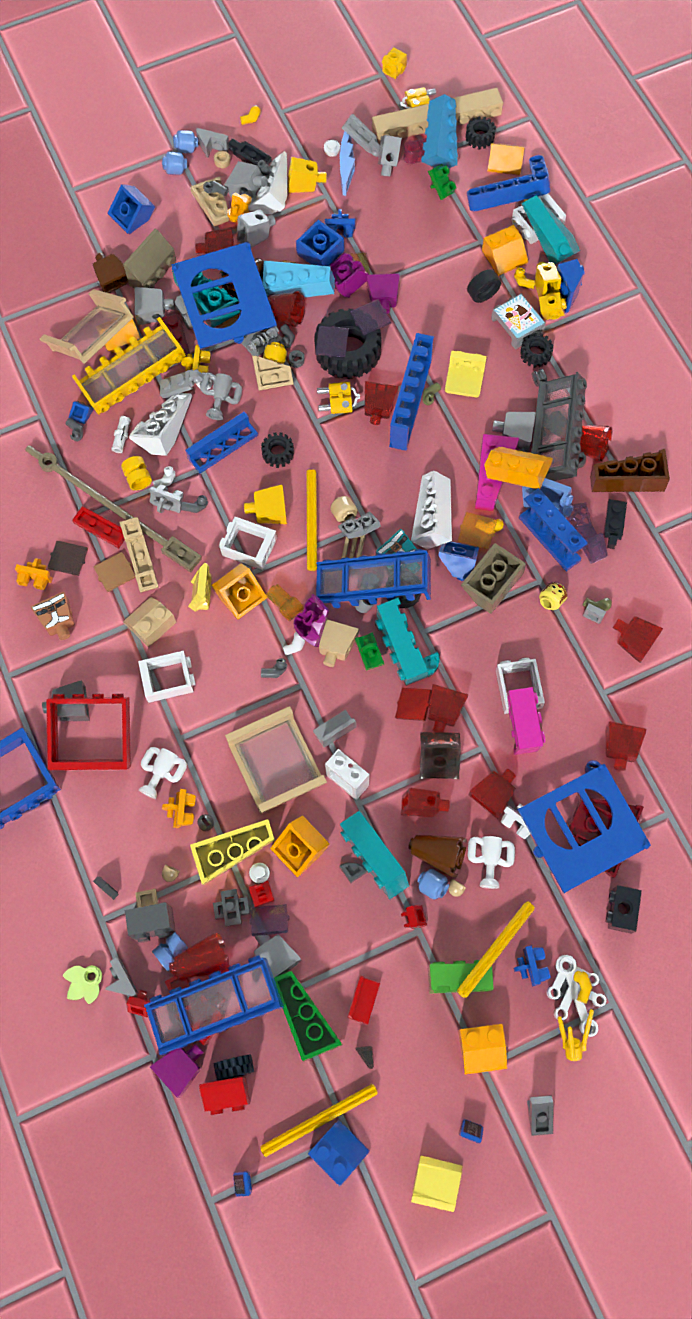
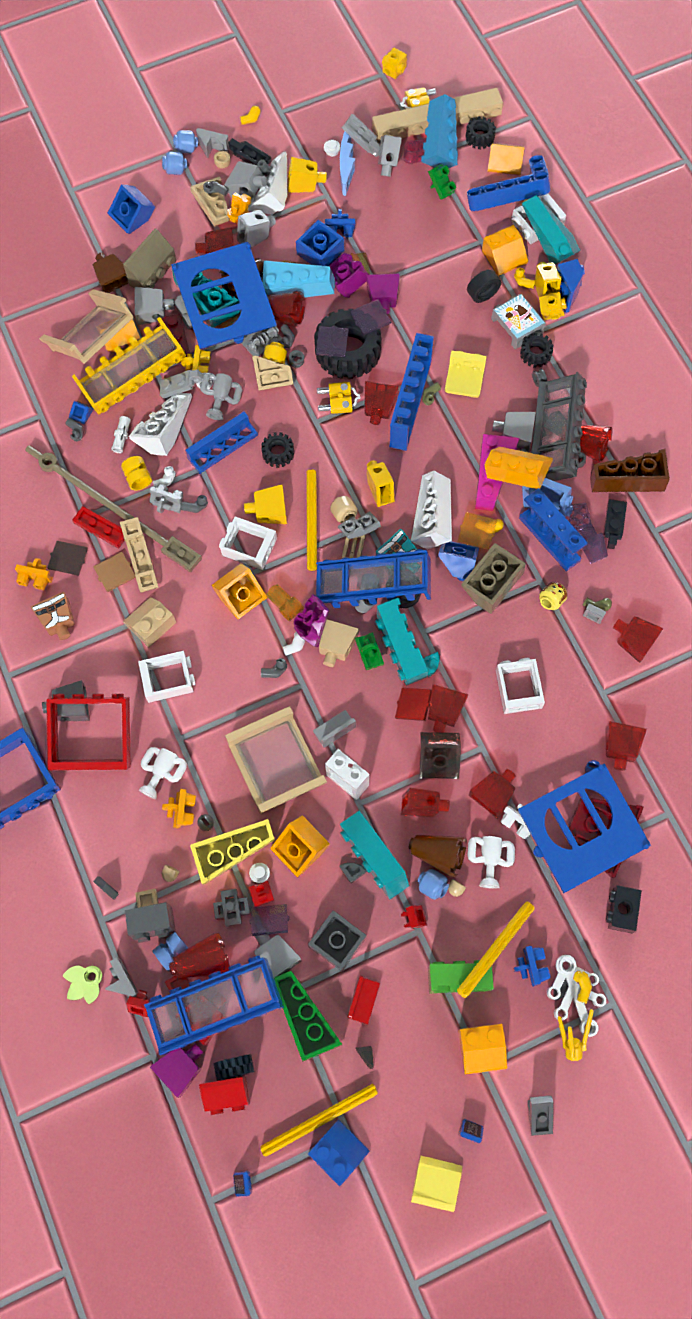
light yellow slope [188,563,212,612] -> none
dark pink wedge [507,687,545,755] -> none
none -> dark grey brick [308,910,367,972]
none -> yellow torso [366,460,395,507]

